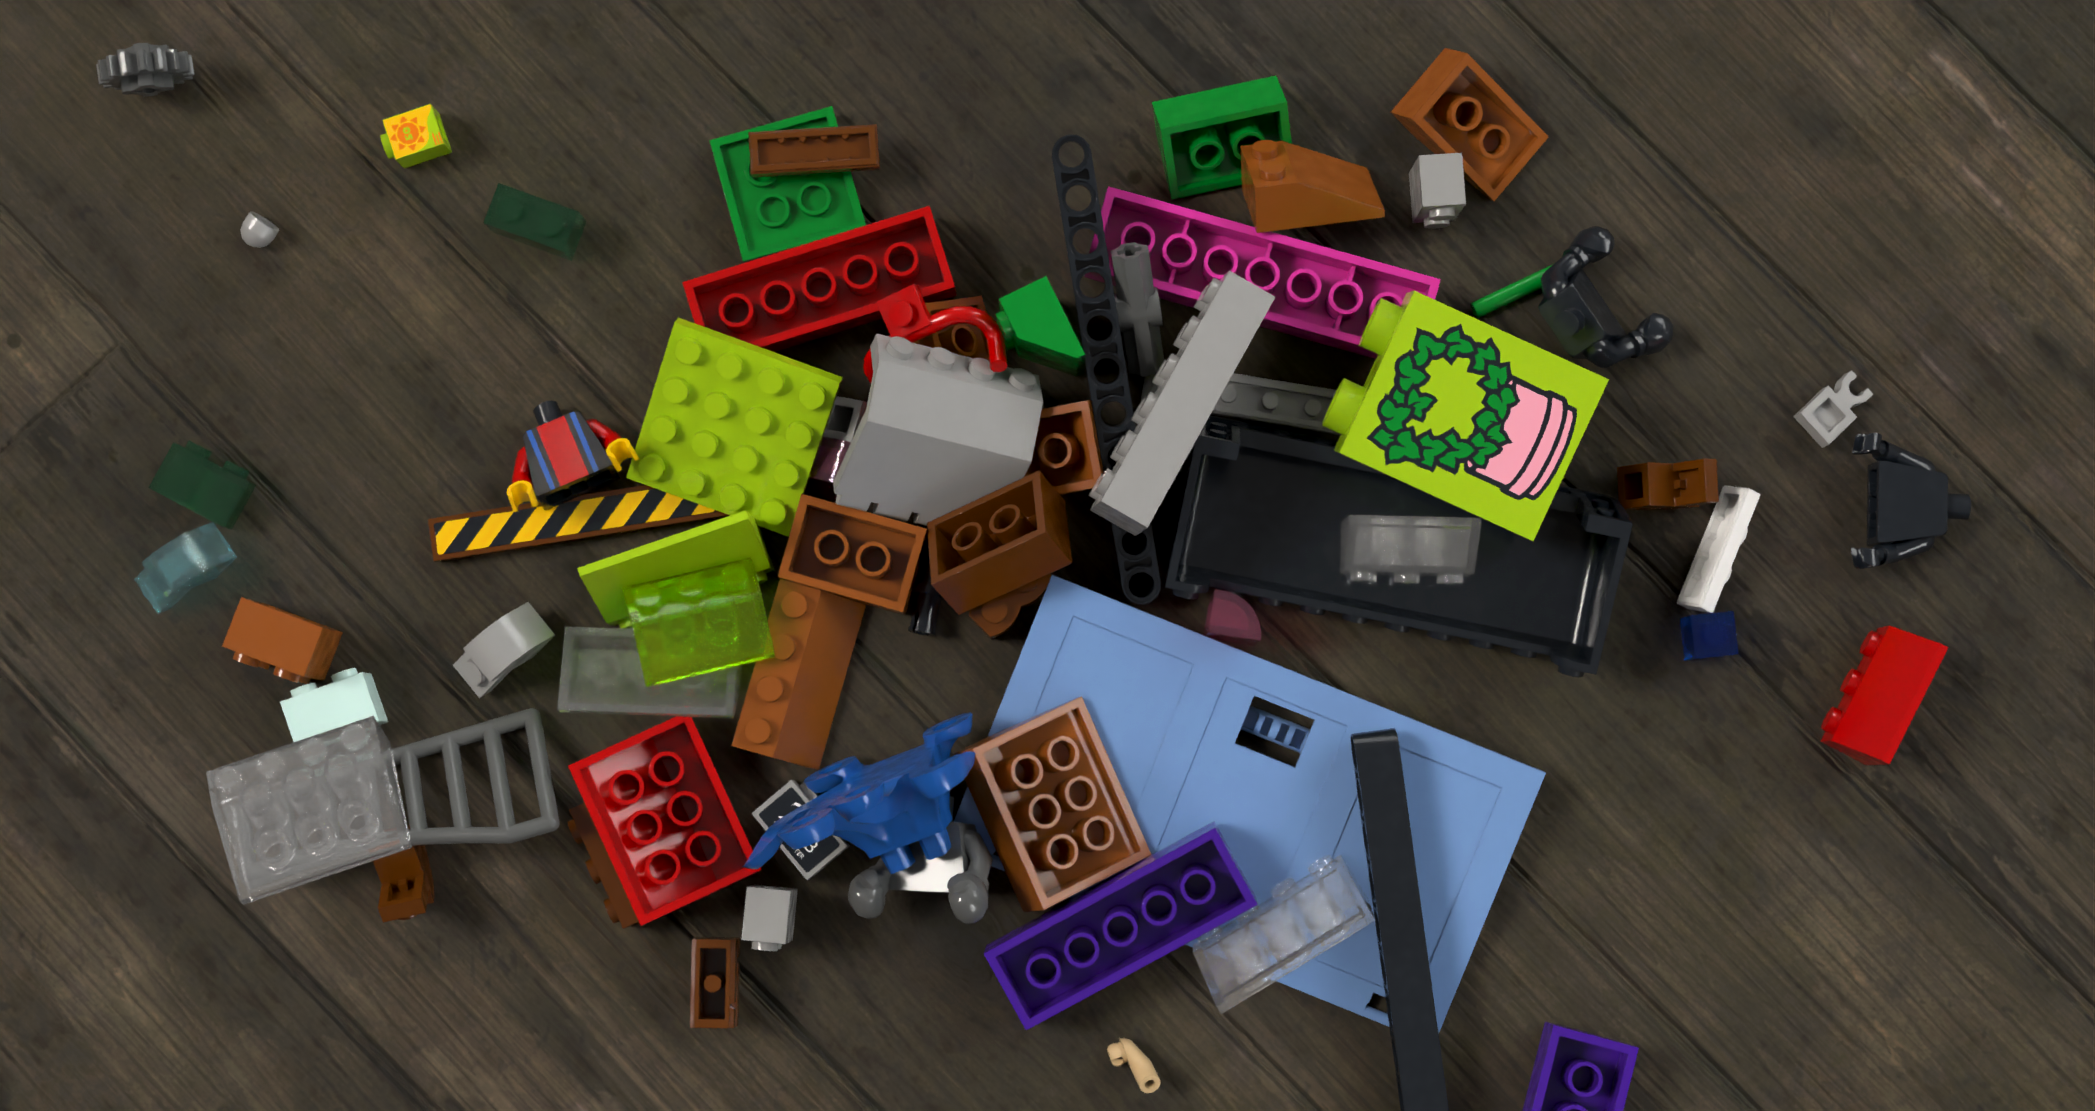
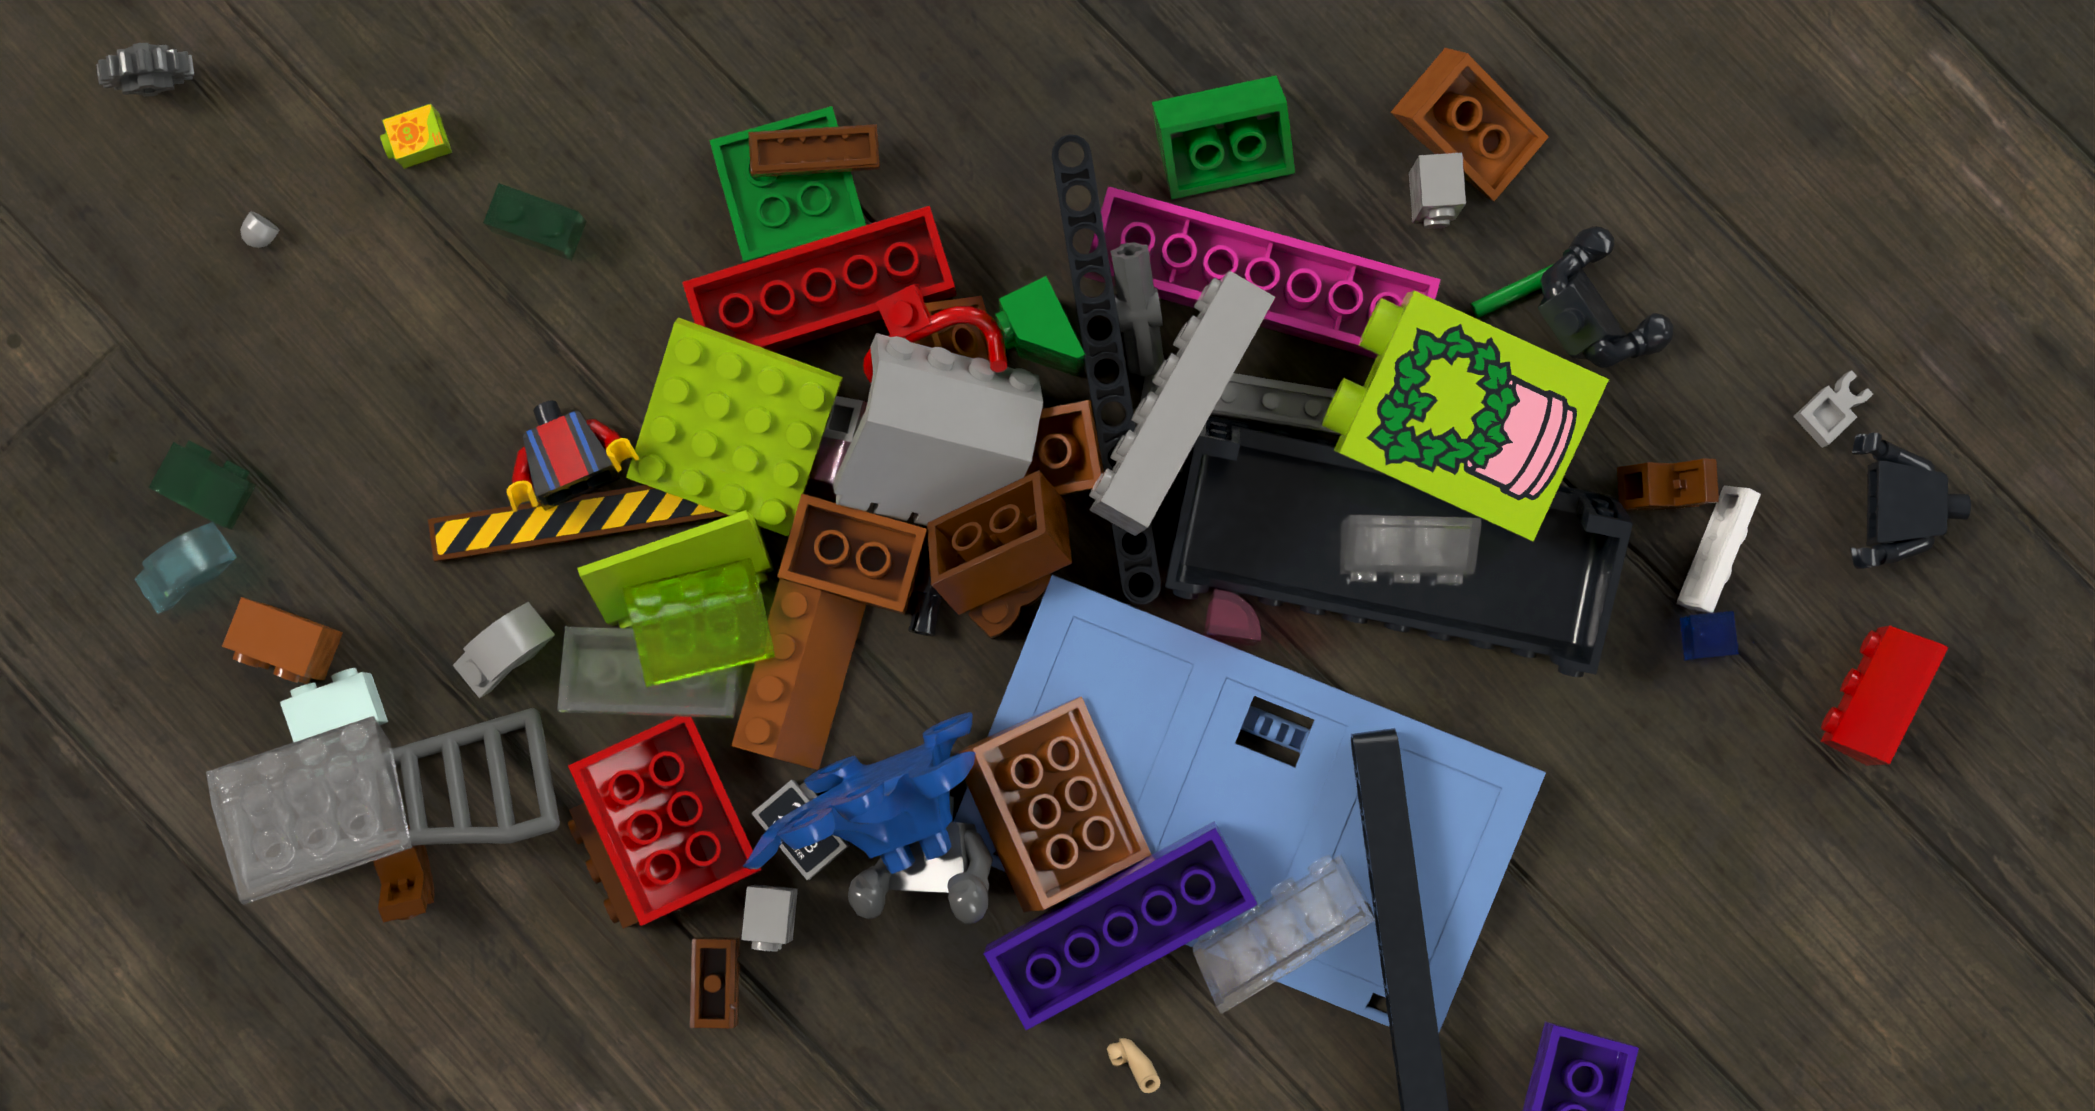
dark orange slope [1240,140,1385,233] -> none

